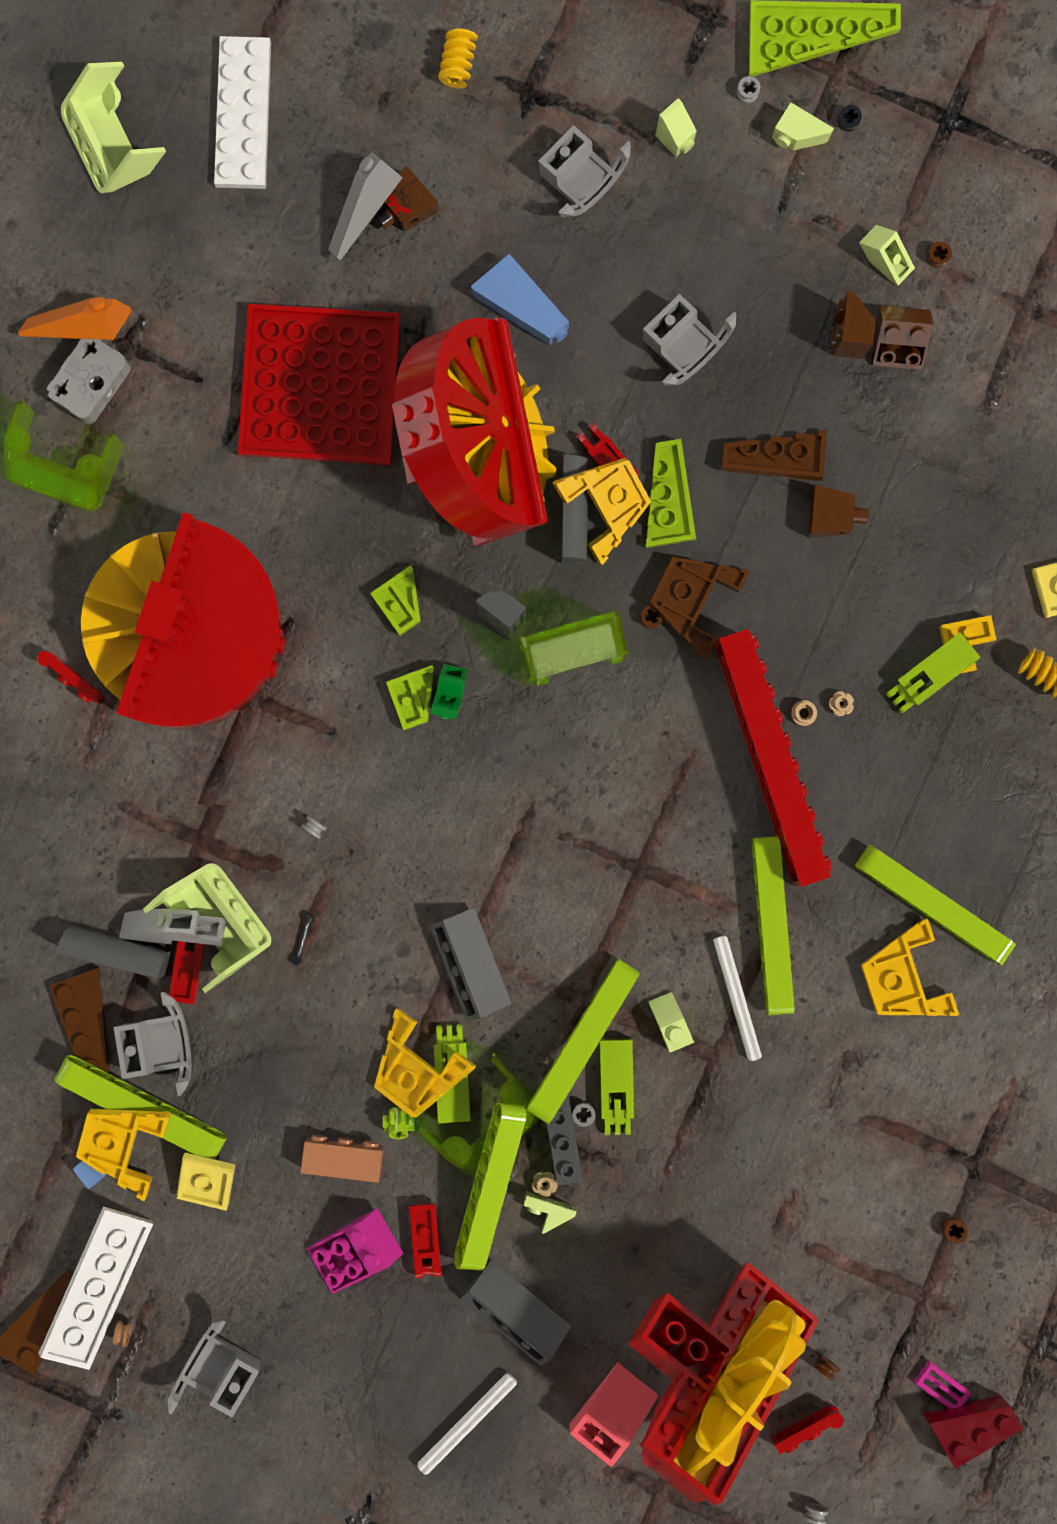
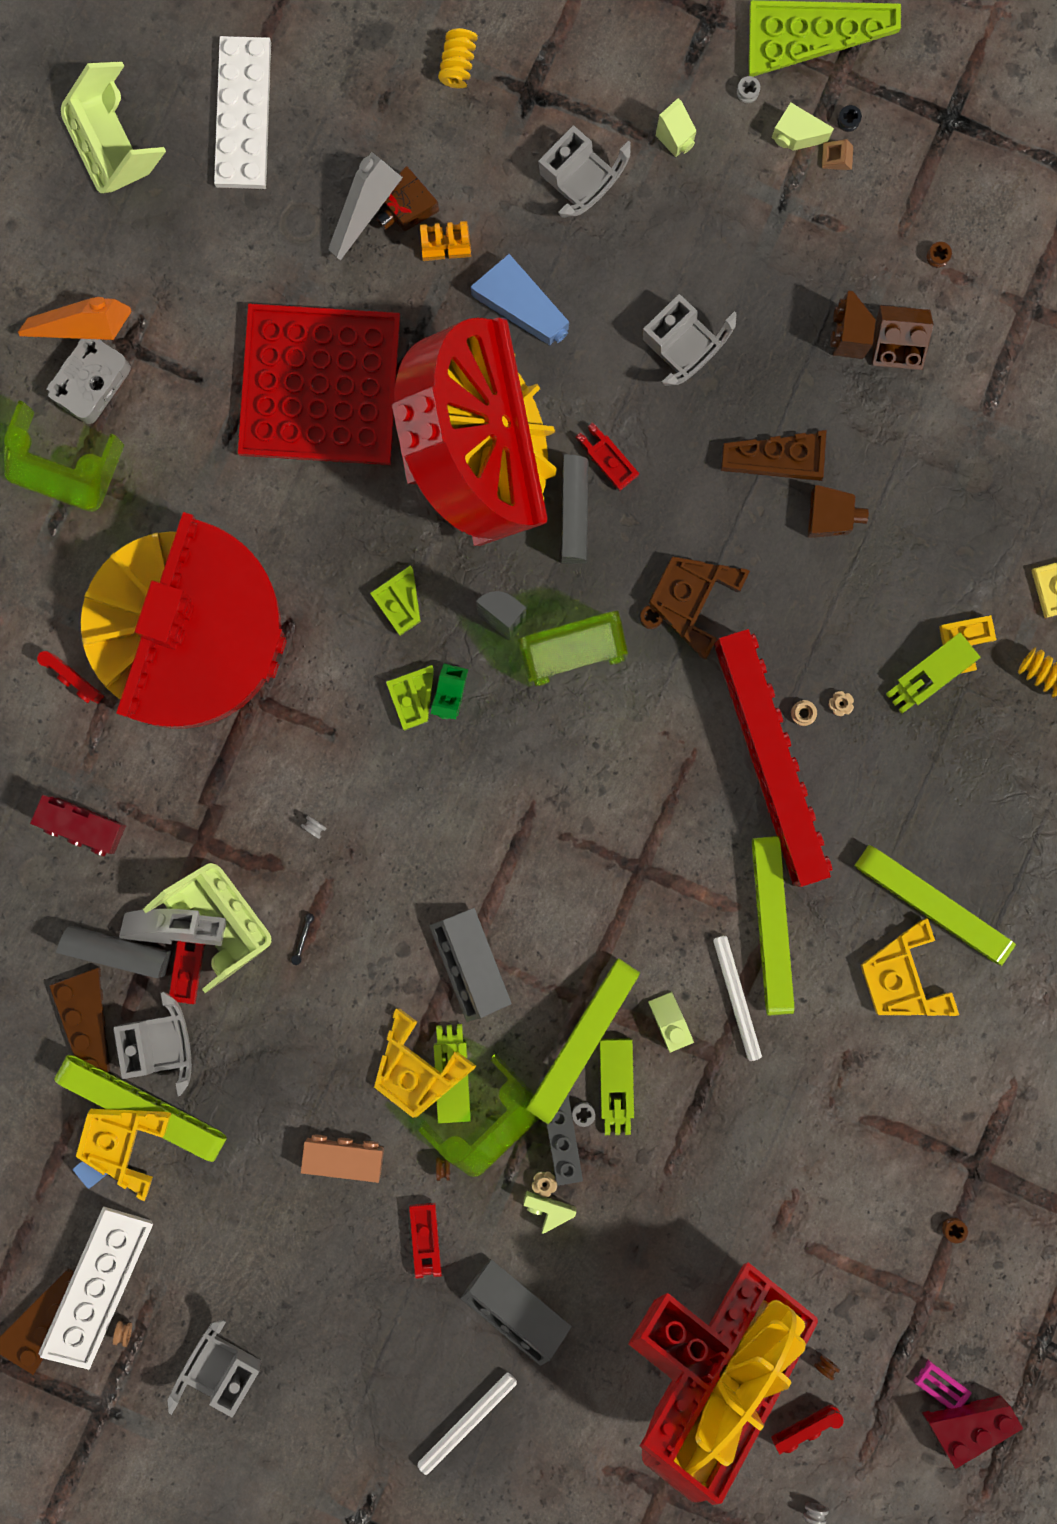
light yellow tile [176,1153,236,1211] -> none
dark pink slope [307,1208,403,1294] -> none
lime gear [383,1107,414,1139] -> none
lime beam [454,1103,526,1270] -> none
yellow wing [553,458,651,565] -> none
coral slope [569,1362,659,1467] -> none
lime wing [646,439,697,548] -> none
yellowish green slope [859,225,915,286] -> none
none -> dark red wedge [30,795,126,857]
none -> light orange legs [420,221,471,261]
none -> reddish brown bush [436,1157,450,1181]
none -> medium nougat slope [822,139,853,170]

